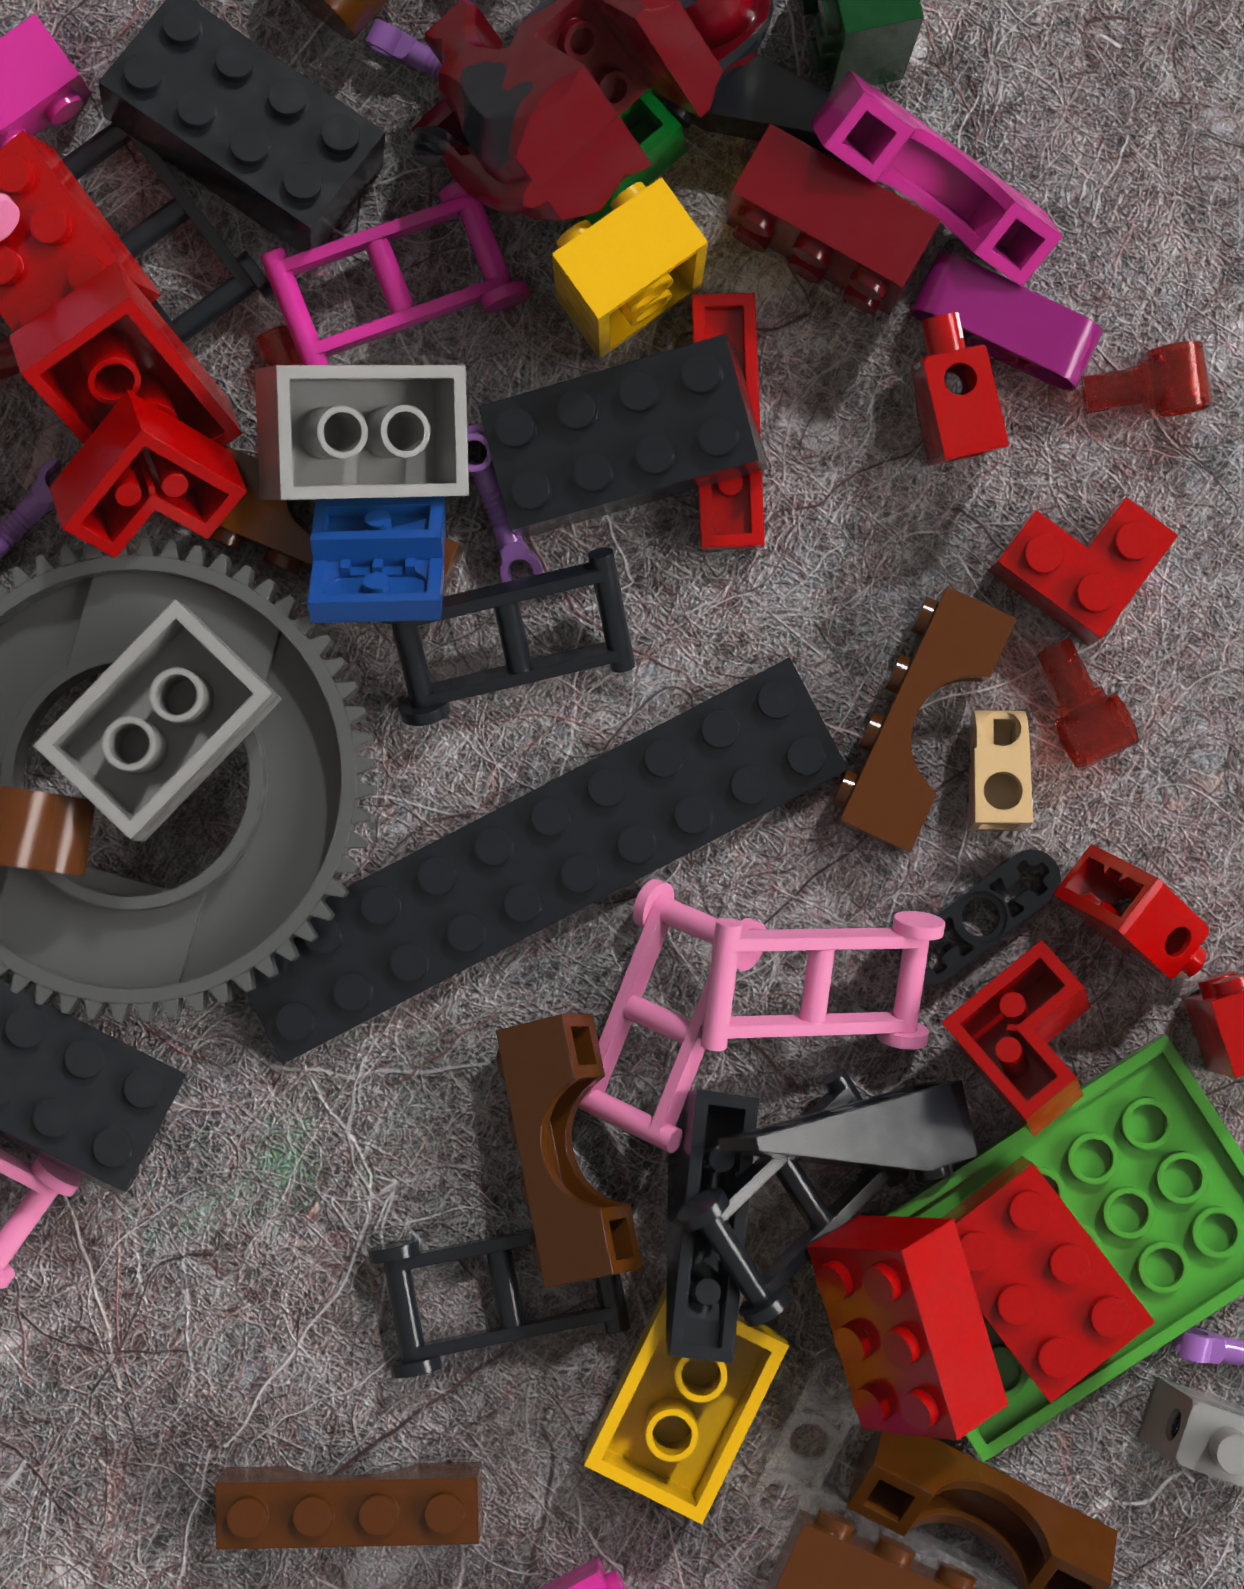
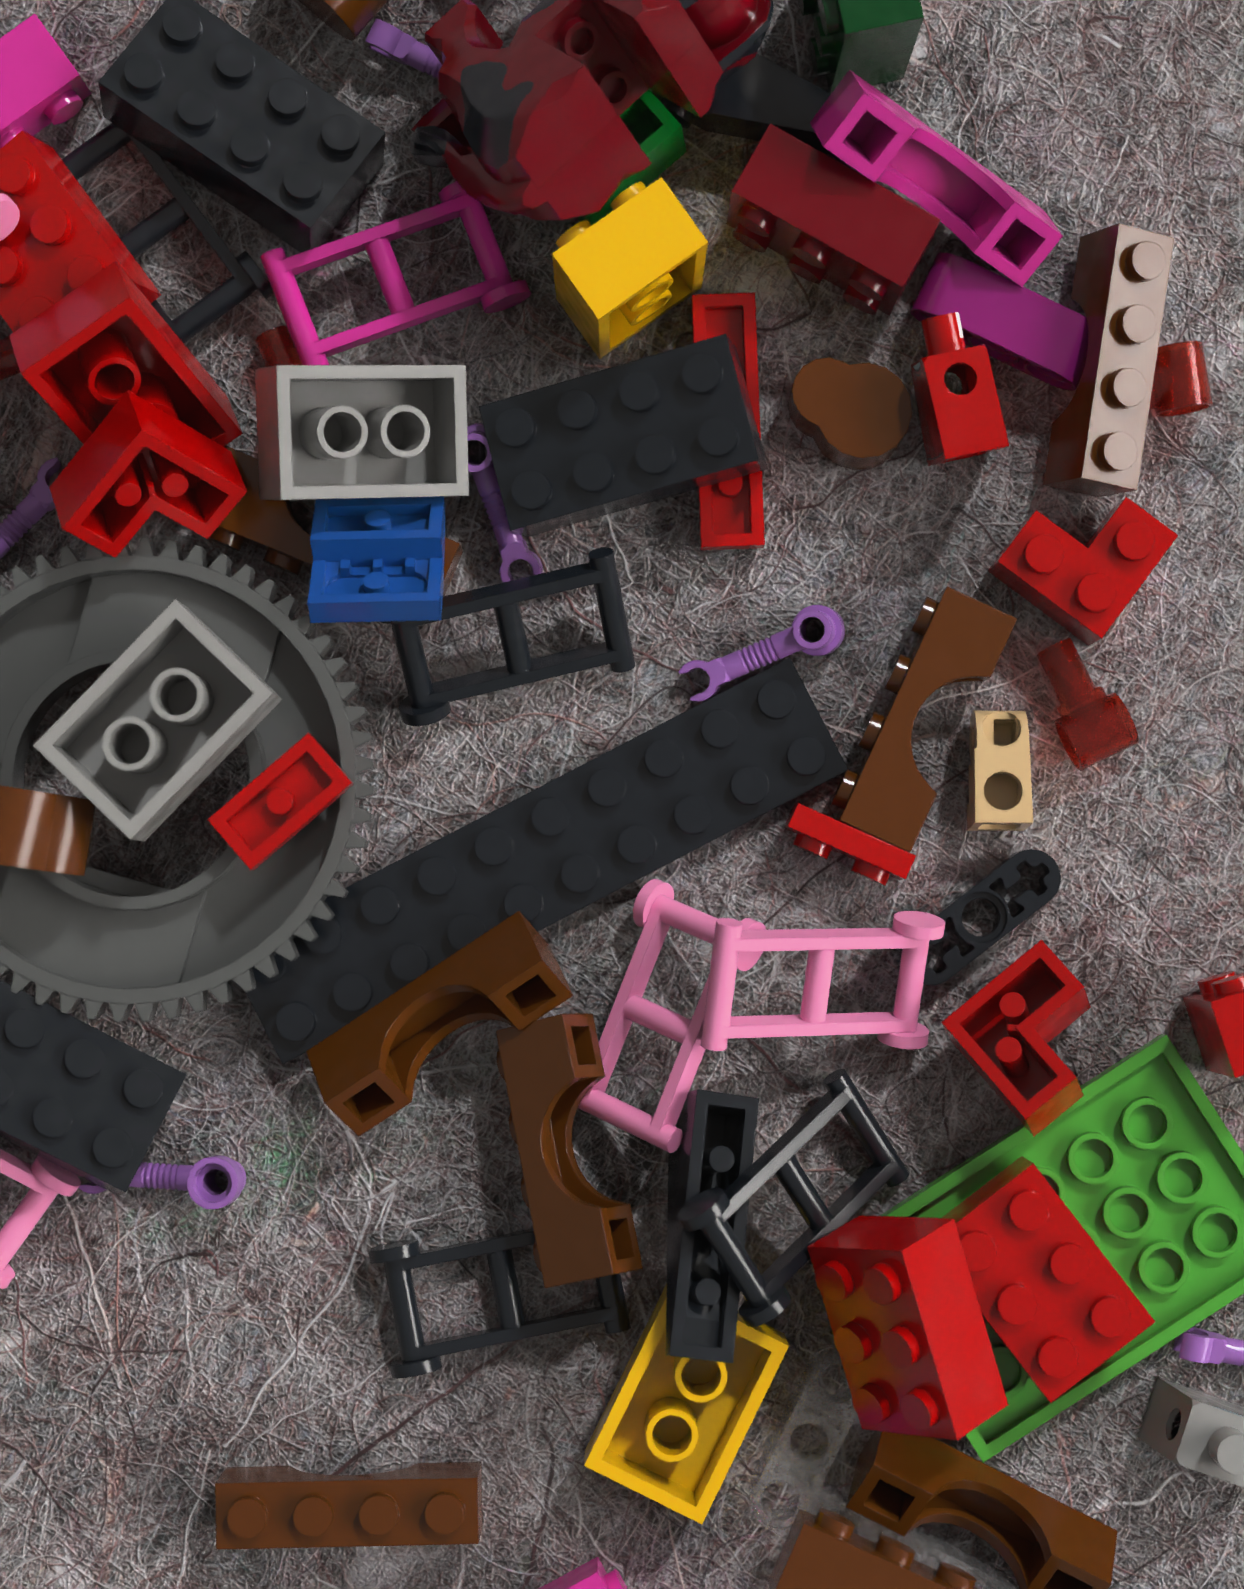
slope [718,1080,977,1181] -> none
red torso [1053,844,1209,980] -> none
none -> medium lavender brick [79,1155,246,1209]
none -> red plate [207,733,354,870]
none -> reddish brown arch [306,911,573,1136]
none -> medium lavender brick [679,605,845,702]
none -> red plate [784,803,916,886]
none -> reddish brown piece [788,357,912,470]
none -> arch [1043,223,1174,497]

